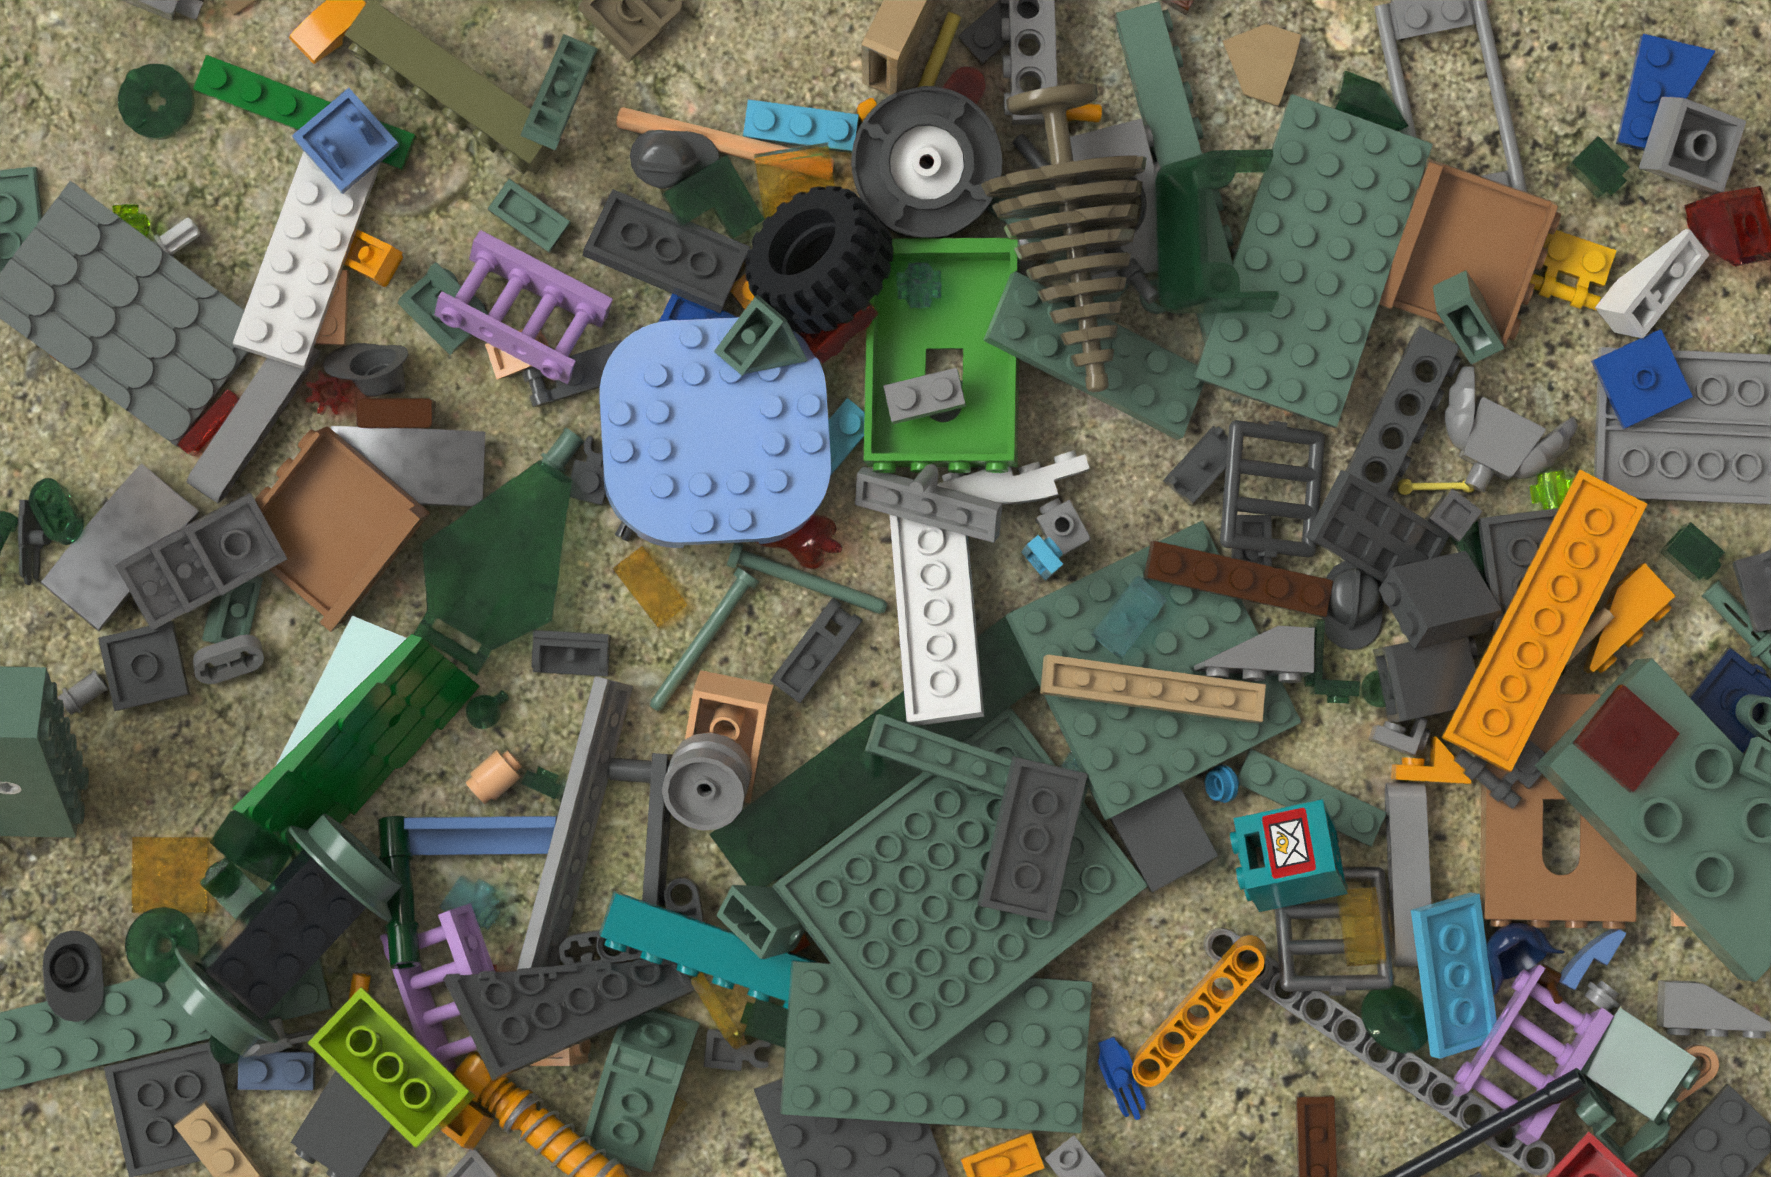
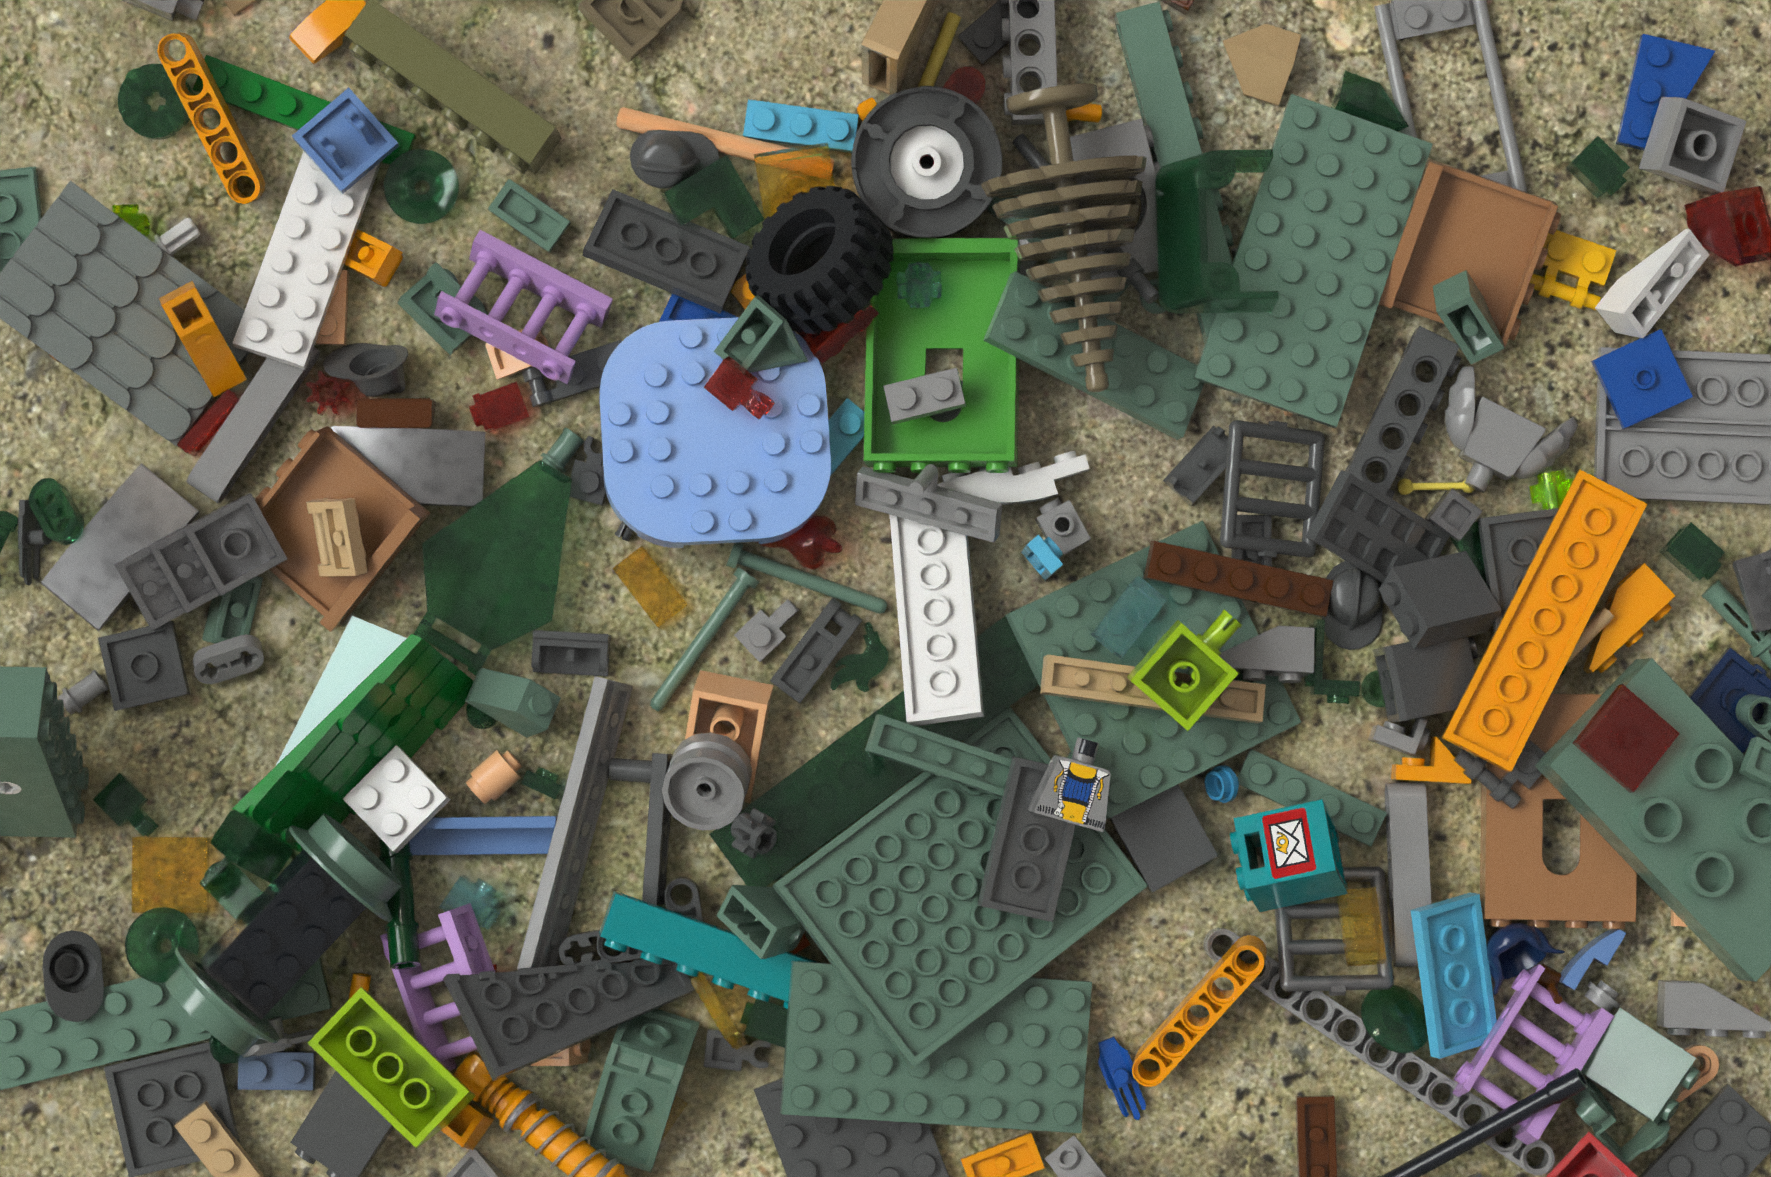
sand green plate [520,34,598,151] -> none
none -> clear green plate [93,773,159,837]
none -> light orange beam [157,32,266,204]
none -> light orange slope [159,280,247,397]
none -> tan plate [306,498,368,577]
none -> white plate [343,745,451,853]
none -> clear green dish [384,149,459,224]
none -> sand green slope [465,668,561,738]
none -> clear red bracket [469,382,530,433]
none -> clear red plate [704,356,775,419]
none -> dark grey gear [731,808,777,859]
none -> light grey plate [734,599,799,662]
none -> clear green piece [830,622,889,692]
none -> torso [1028,737,1111,832]
none -> lime brick [1127,610,1242,731]

